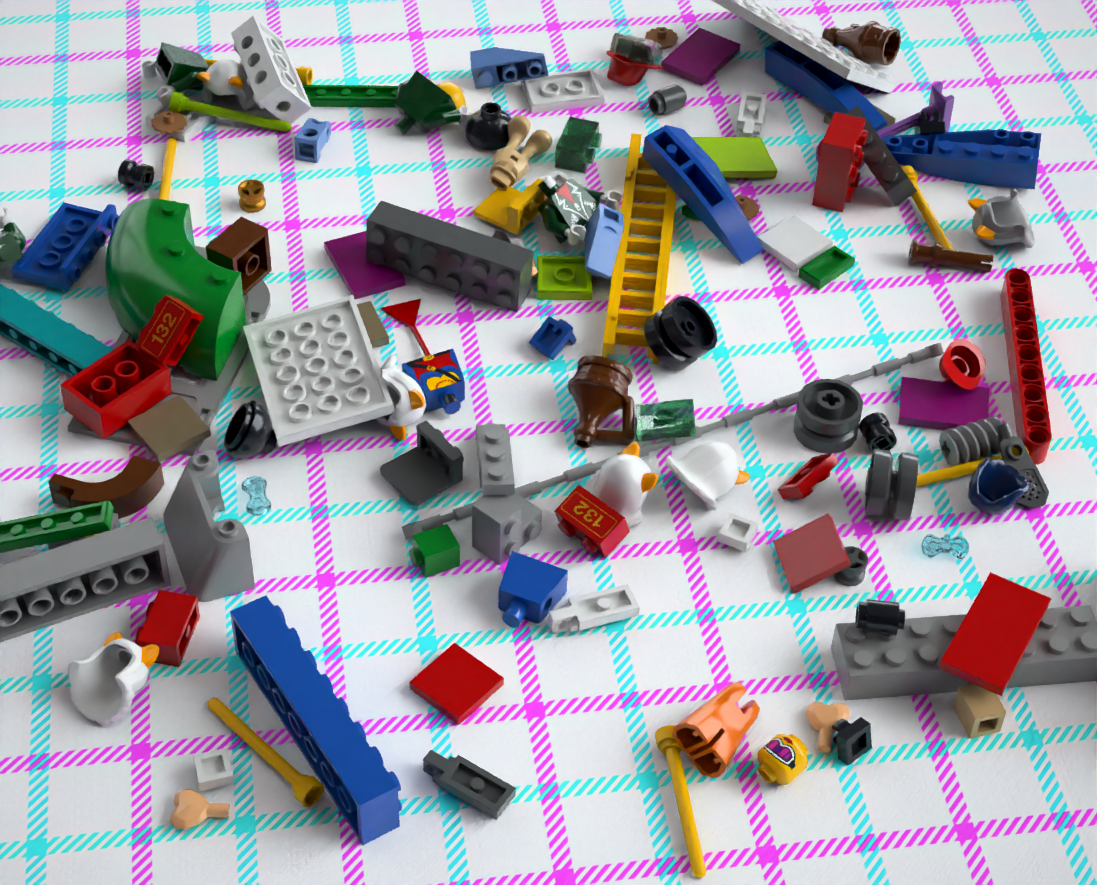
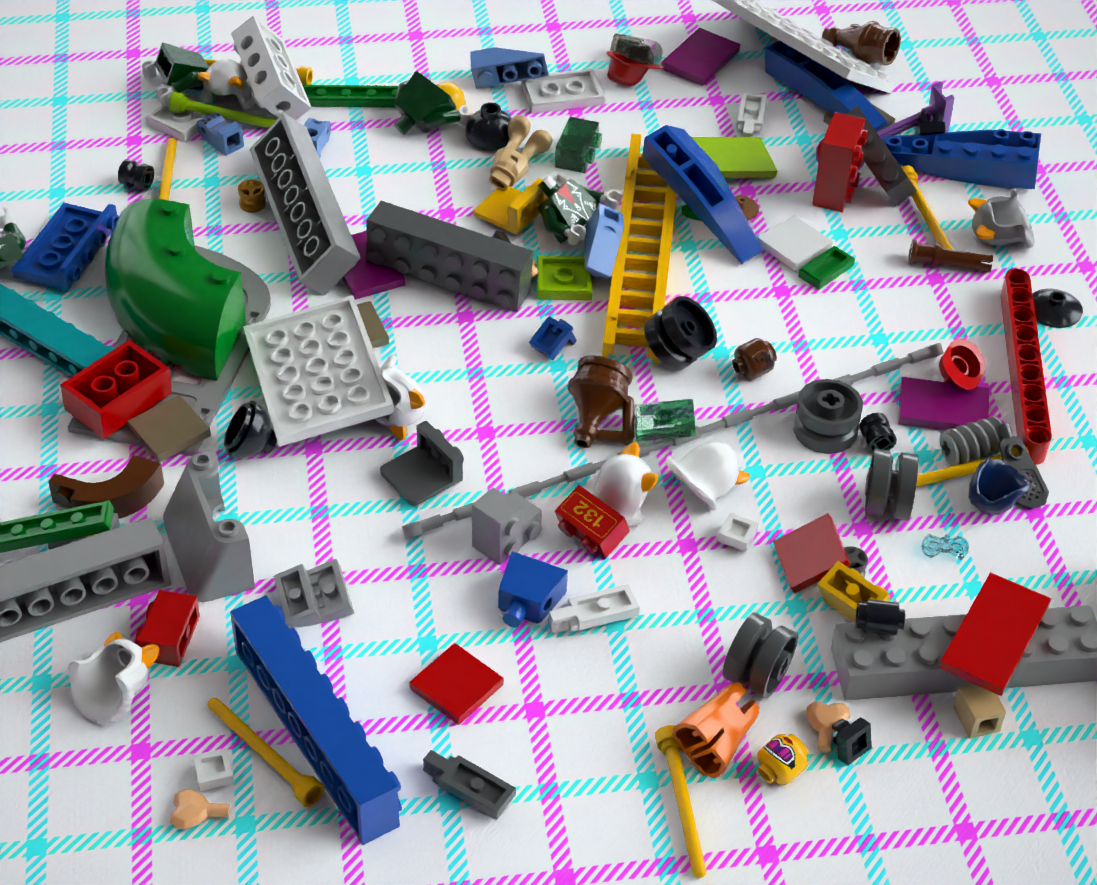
red brick [135,295,205,367] -> none
medium nougat piece [151,111,187,134] -> none
reddish brown brick [206,216,272,296] -> none
clear light blue piece [241,476,272,516] -> none
red piece [381,298,431,357] -> none
torso [402,348,465,415] -> none
green brick [409,524,460,578] -> none
light grey bracket [476,423,515,495] -> none
medium nougat piece [645,27,678,49] -> none
dark grey brick [648,84,687,115] -> none
red plate [777,453,839,500] -> none
none -> medium blue leg [197,112,244,156]
none -> light grey brick [250,113,361,296]
none -> light grey slope [273,559,355,627]
none -> dark grey wheel [722,613,799,698]
none -> reddish brown head [732,338,777,380]
none -> yellow brick [818,561,891,622]
none -> black dish [1033,288,1083,328]

